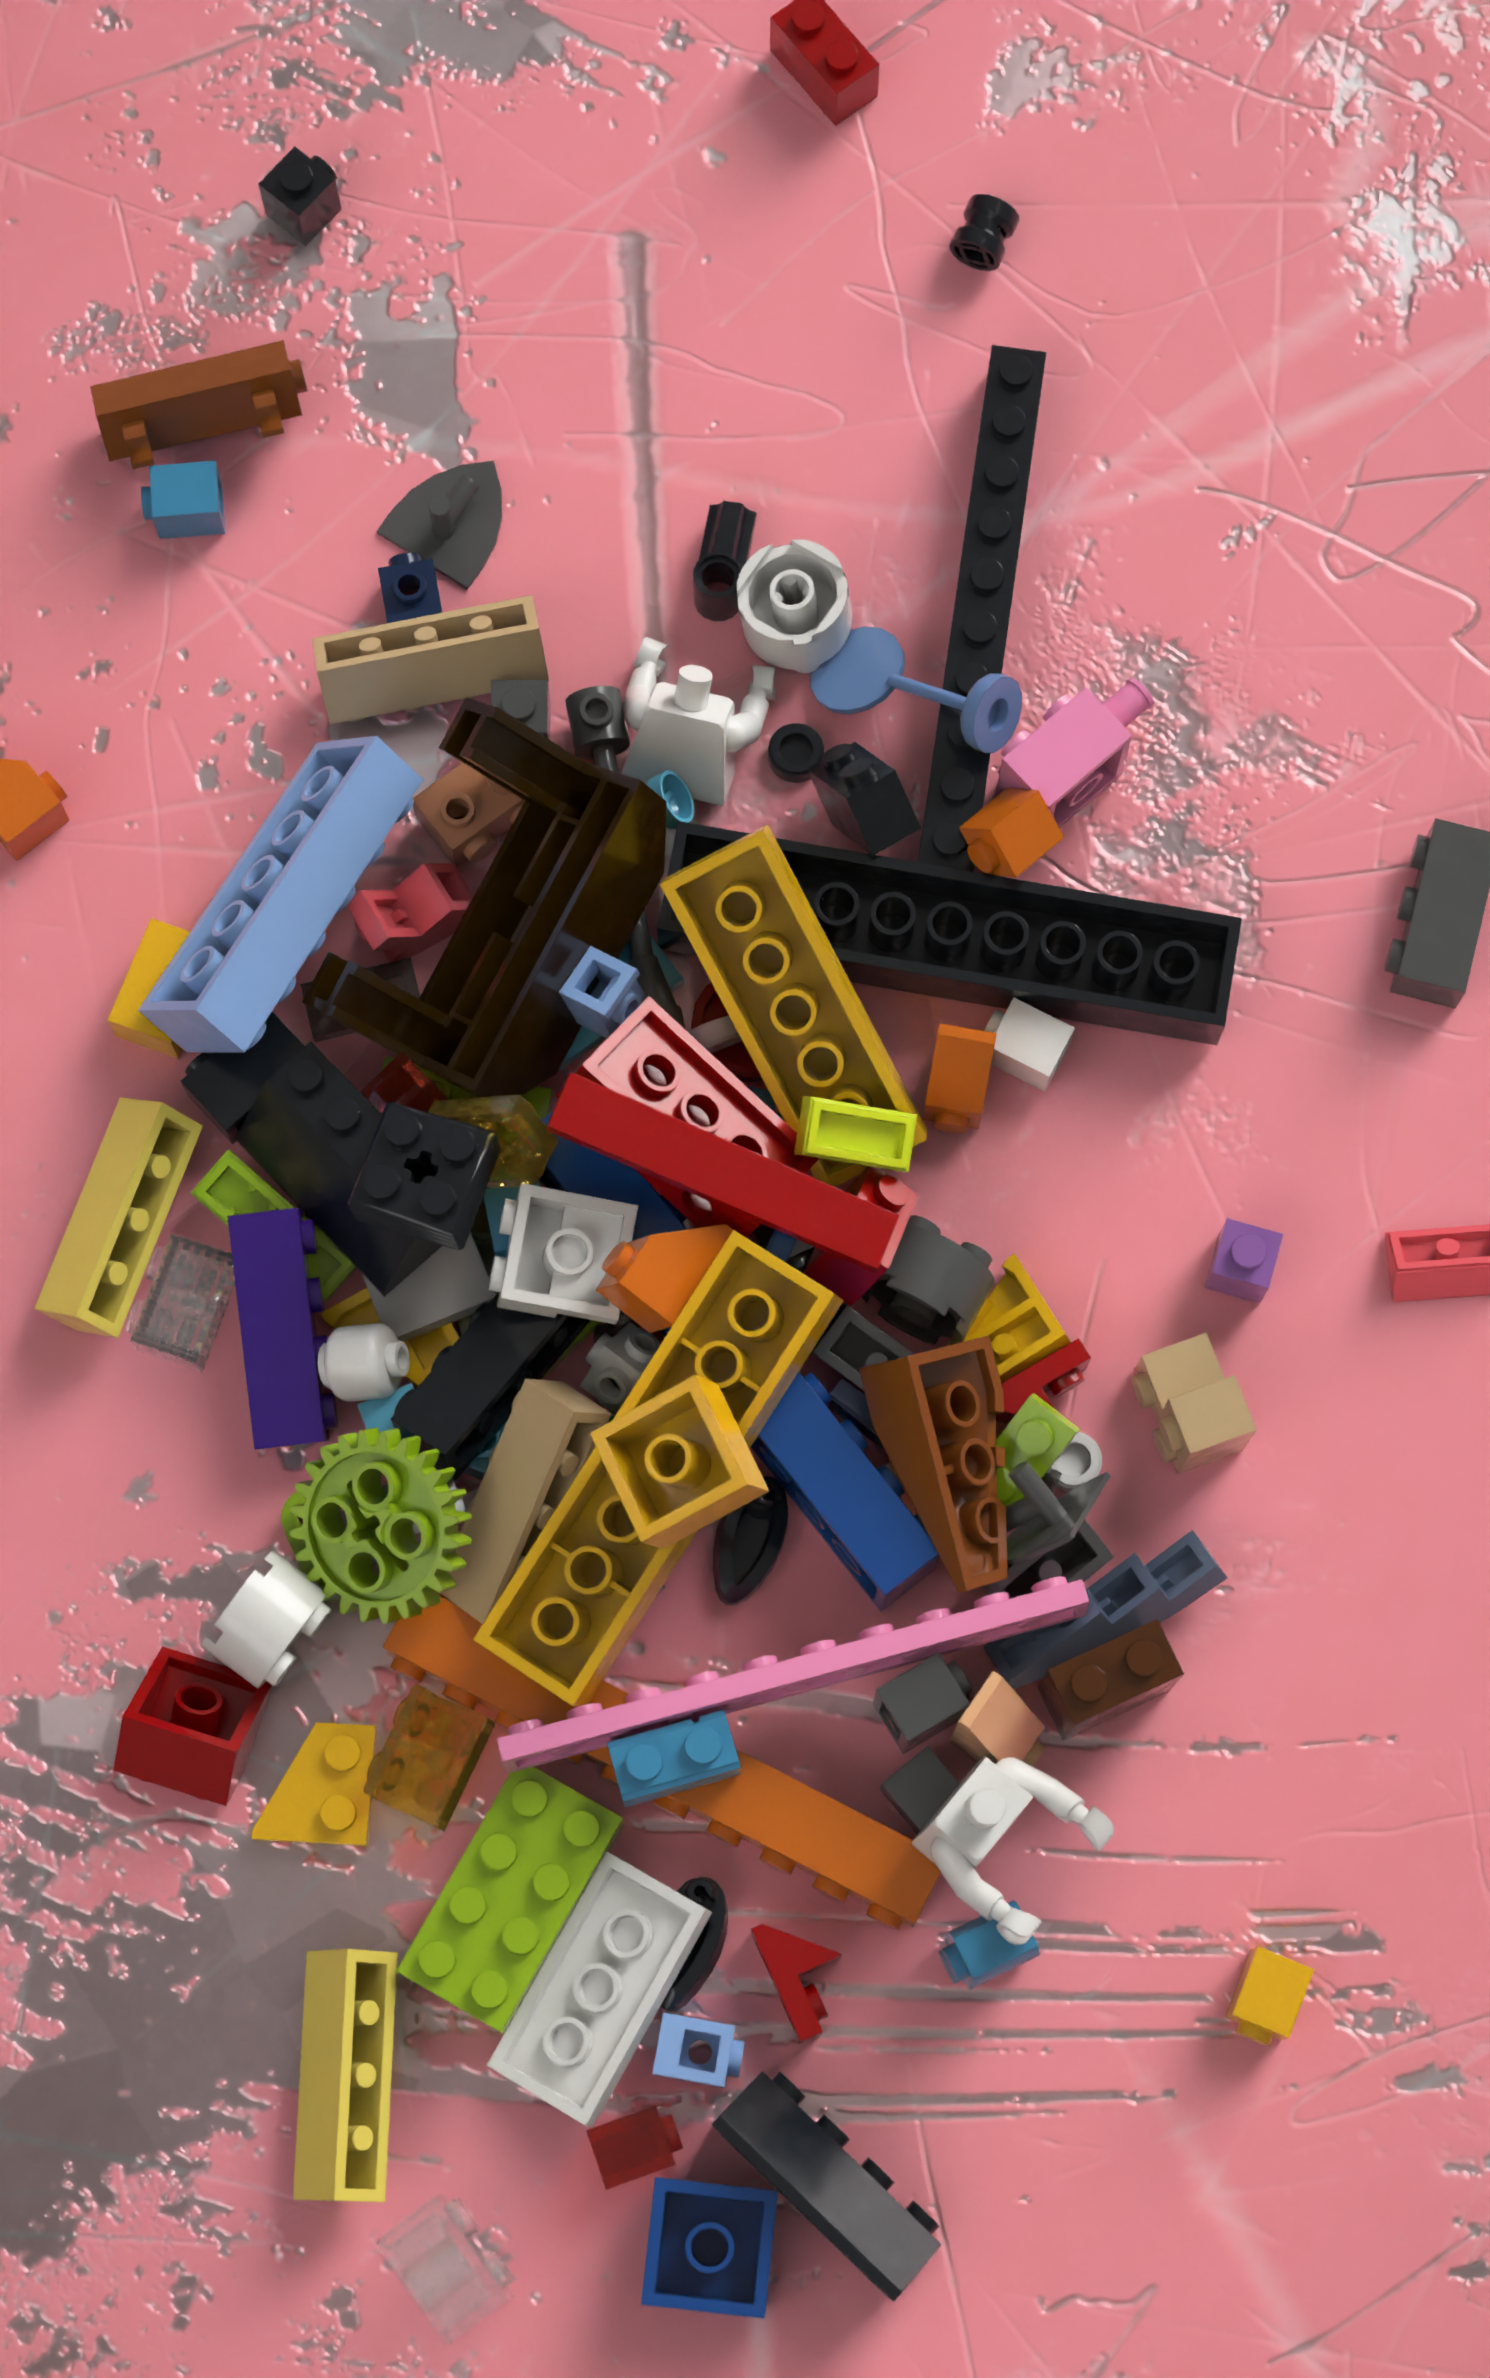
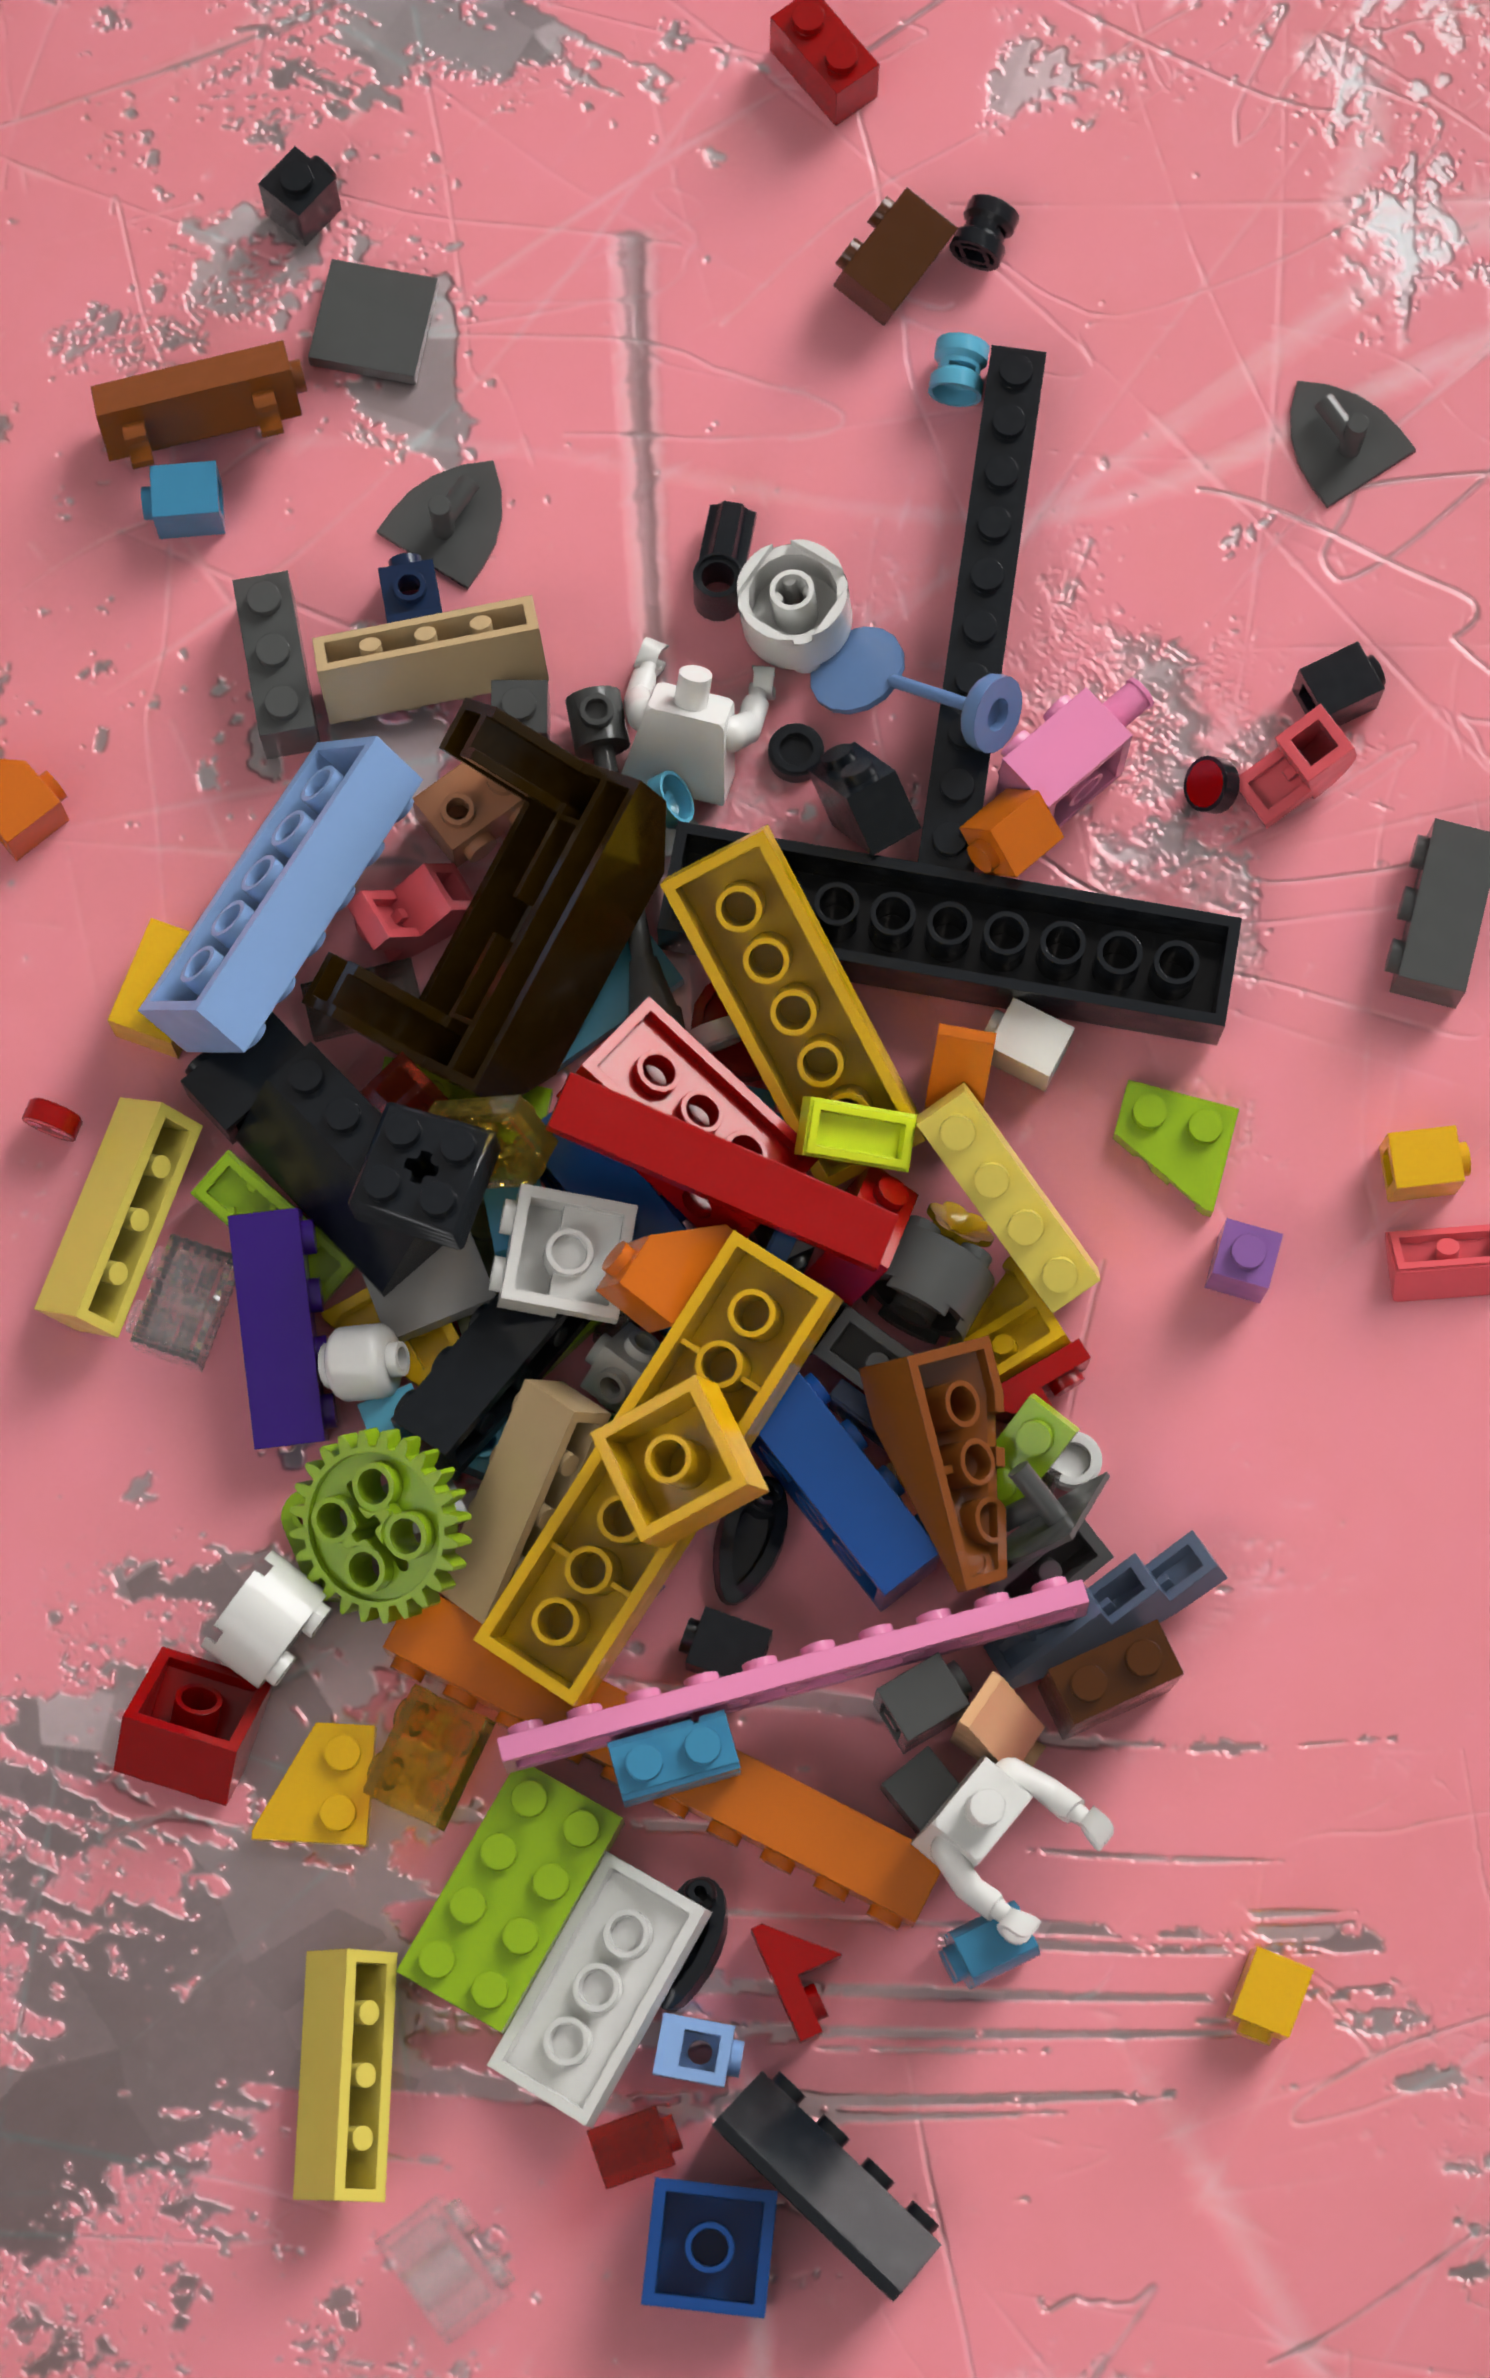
light blue brick [559,946,645,1038] -> none
tan brick [1132,1332,1257,1474] -> none
none -> red tile [22,1098,83,1142]
none -> dark grey brick [232,570,320,759]
none -> dark grey tile [308,259,439,385]
none -> black brick [679,1606,773,1678]
none -> reddish brown brick [833,187,958,326]
none -> light yellow brick [917,1082,1101,1314]
none -> yellow plant [926,1201,994,1247]
none -> medium azure wheel [928,332,990,407]
none -> lime wing [1112,1080,1239,1217]
none -> tile [1184,756,1240,814]
none -> coral brick [1239,703,1357,829]
none -> dark grey shield [1290,381,1416,508]
none -> black brick [1292,641,1386,726]
none -> yellow brick [1379,1125,1471,1202]

